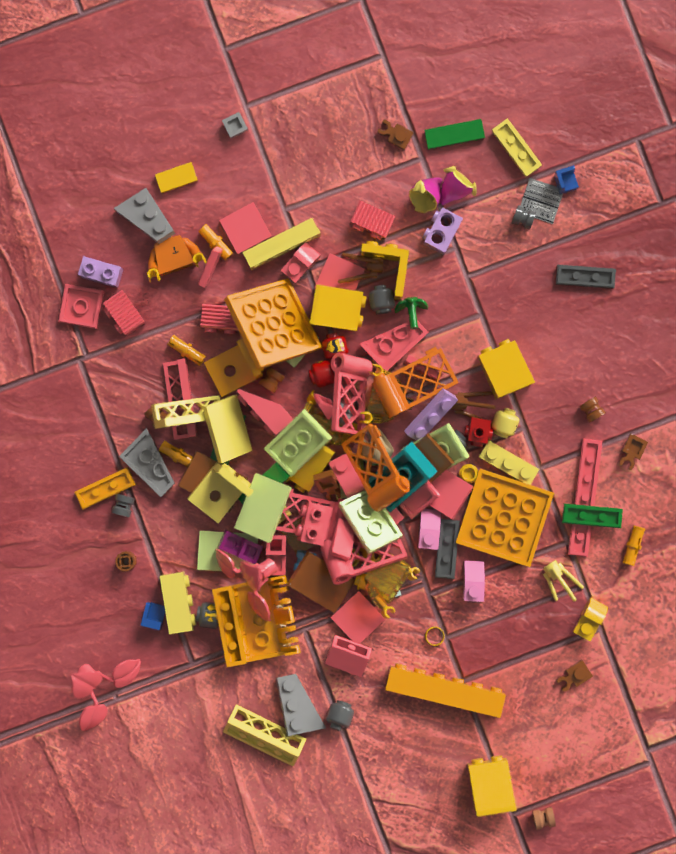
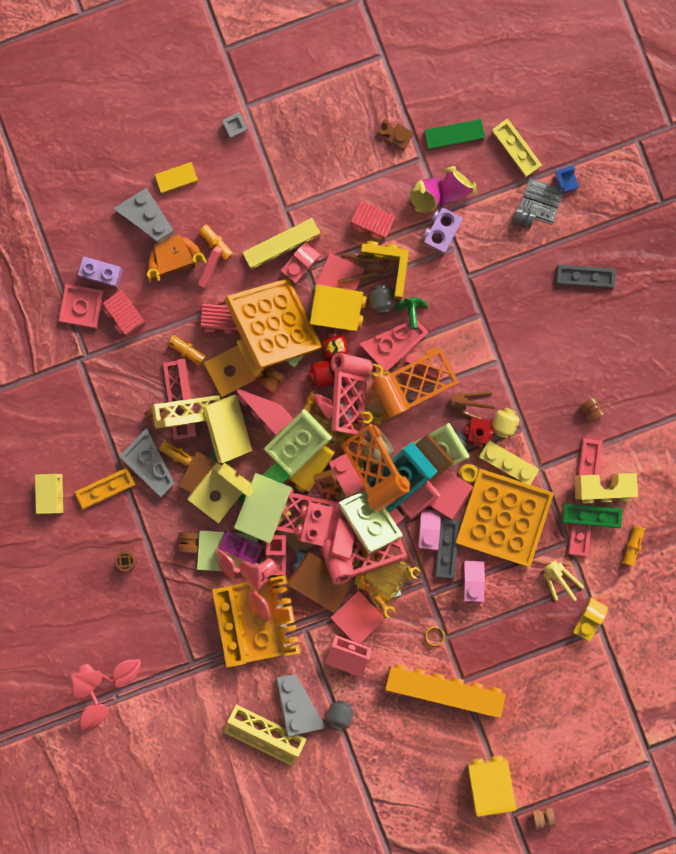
dark grey wheel [111,494,135,517] -> none
blue panel [140,602,165,630] -> none
light yellow brick [160,571,197,634] -> none
dark grey head [196,602,219,629] -> none
coral tile [219,202,272,255] -> none
lavender plate [404,388,458,440] -> none
yellow slope [478,339,535,400] -> none
dark orange plate [556,659,593,692] -> none
dark orange plate [619,434,648,470] -> none
none -> light yellow hinge [35,474,63,514]
none -> dark orange wheel [178,532,198,552]
none -> light yellow arch [574,473,638,503]

